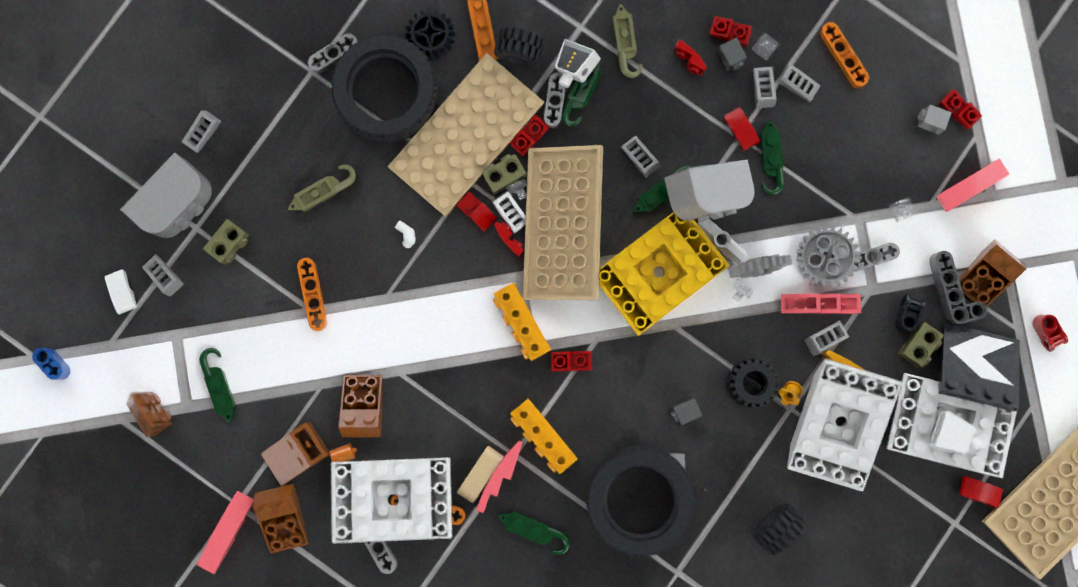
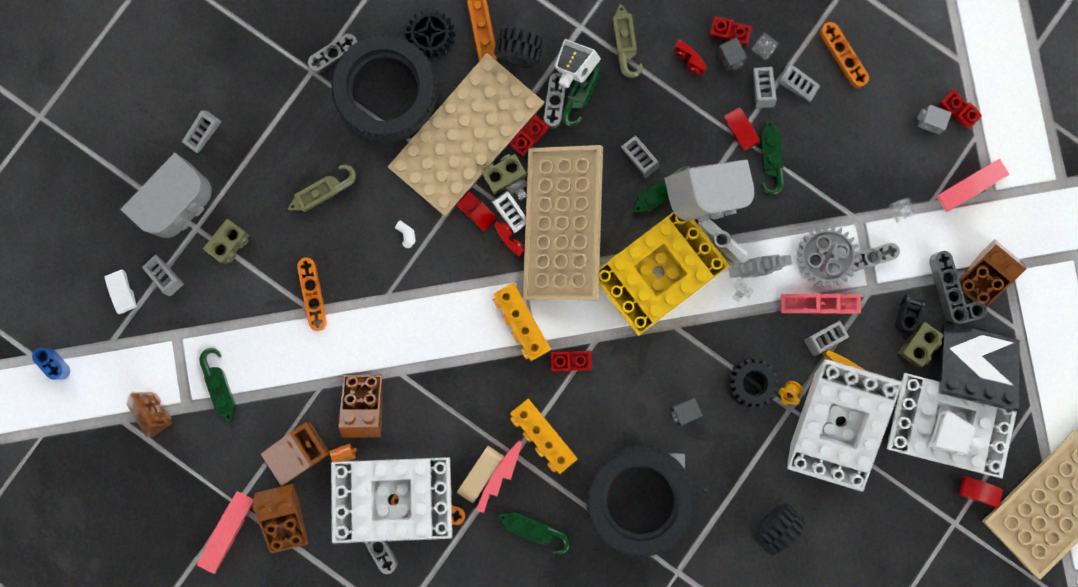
red piece [1033,314,1069,352] -> none

